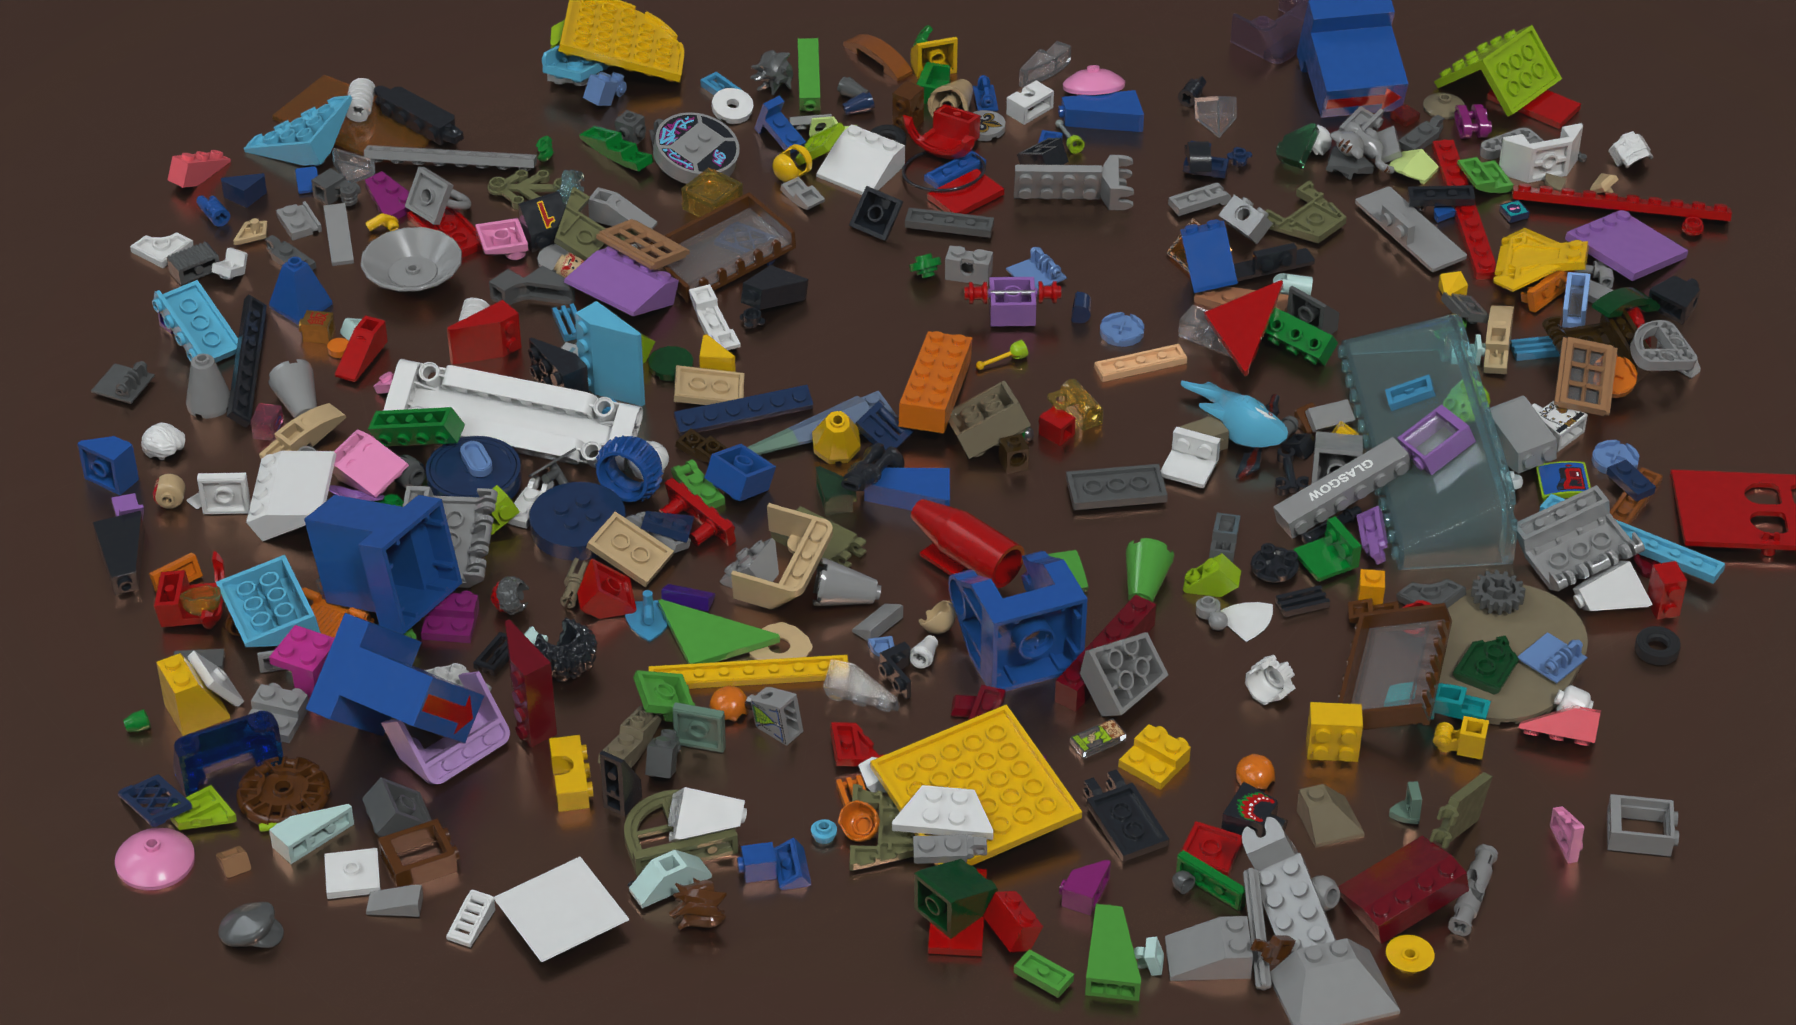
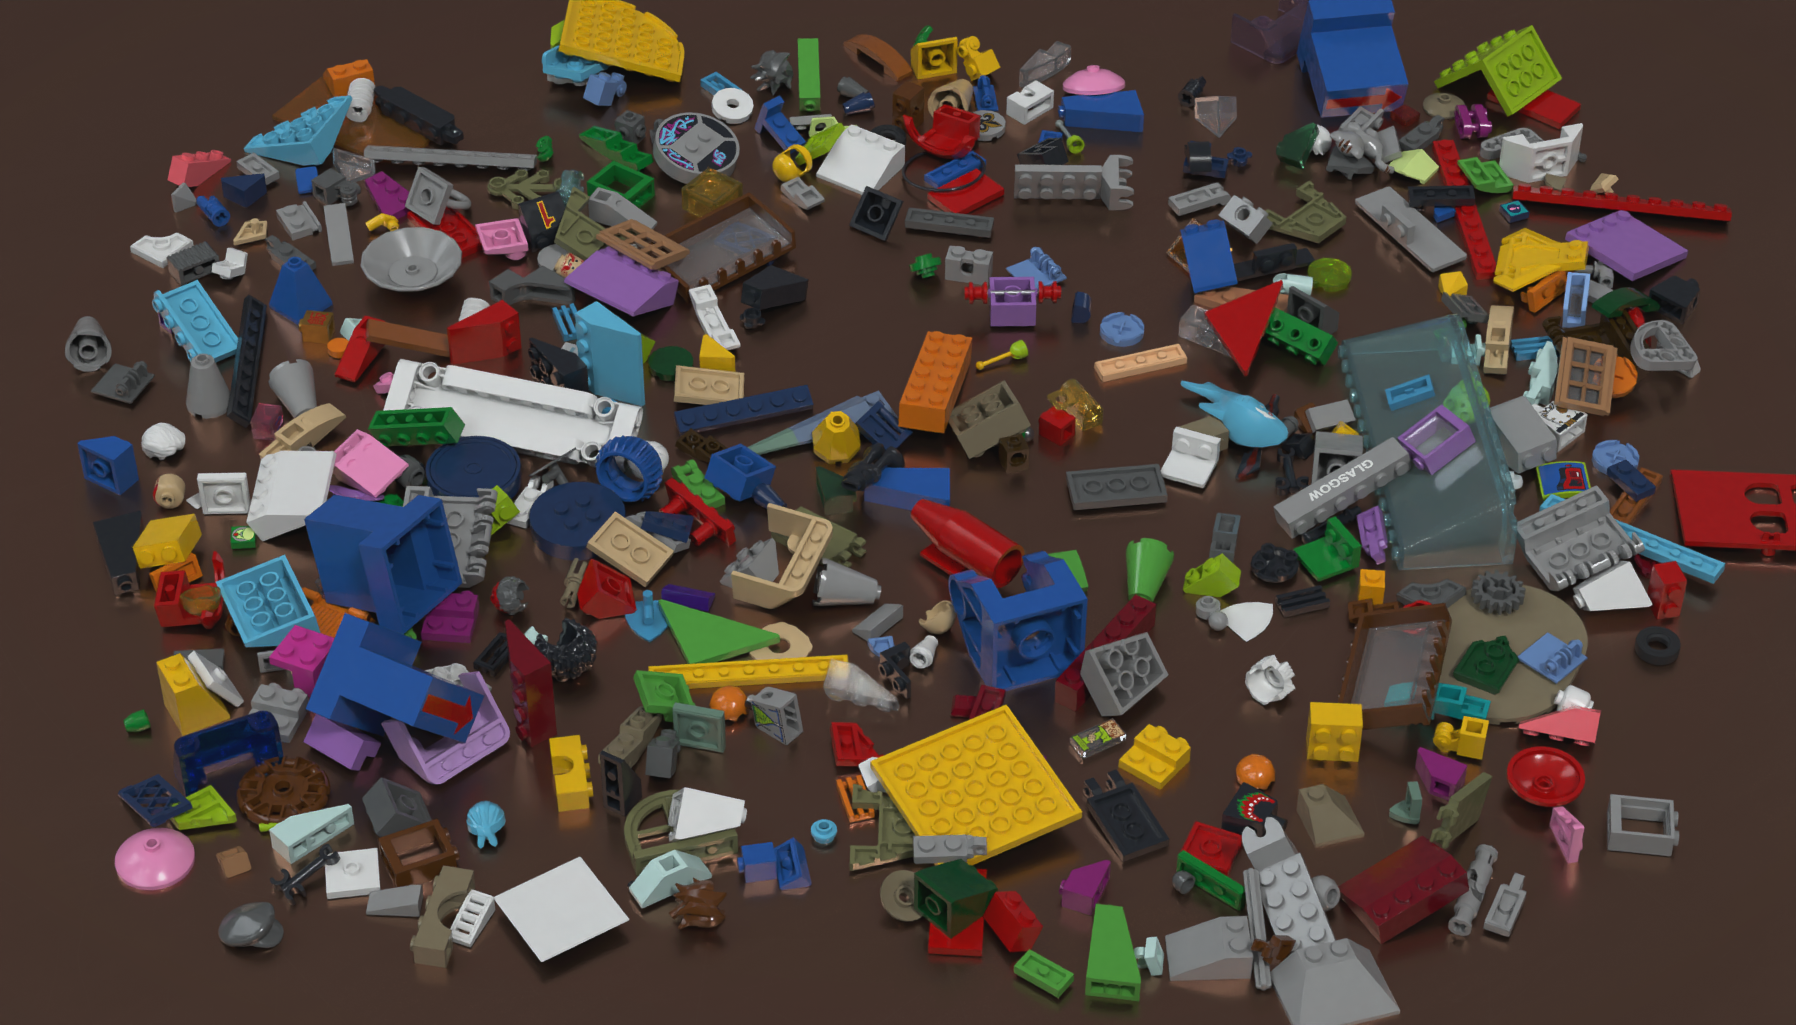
medium lavender bracket [111,493,144,519] -> none
medium blue tile [460,441,493,477] -> none
orange hair [838,800,880,842] -> none
white wing [892,785,993,840] -> none
green panel [917,62,950,104] -> none
yellow piece [1386,935,1435,974] -> none
white hair [1608,131,1653,168] -> none
red plate [1681,217,1704,236] -> none
none -> light grey cone [65,316,112,372]
none -> yellow brick [132,514,202,568]
none -> light grey slope [171,183,197,212]
none -> green tile [231,526,256,549]
none -> light grey plate [236,153,280,185]
none -> black bar [270,844,341,906]
none -> medium lavender piece [303,714,381,771]
none -> orange slope [323,59,375,97]
none -> dark orange tile [366,319,450,357]
none -> dark tan arch [410,866,475,968]
none -> medium azure piece [466,801,506,849]
none -> green window [586,161,655,208]
none -> dark blue cone [752,483,787,509]
none -> dark tan dish [880,870,923,922]
none -> yellow brick [957,36,1001,81]
none -> clear neon green tile [1307,258,1352,292]
none -> magenta slope [1415,747,1467,801]
none -> light grey hinge [1483,873,1527,937]
none -> red dish [1507,746,1585,807]
none -> light aqua slope [1523,341,1558,405]

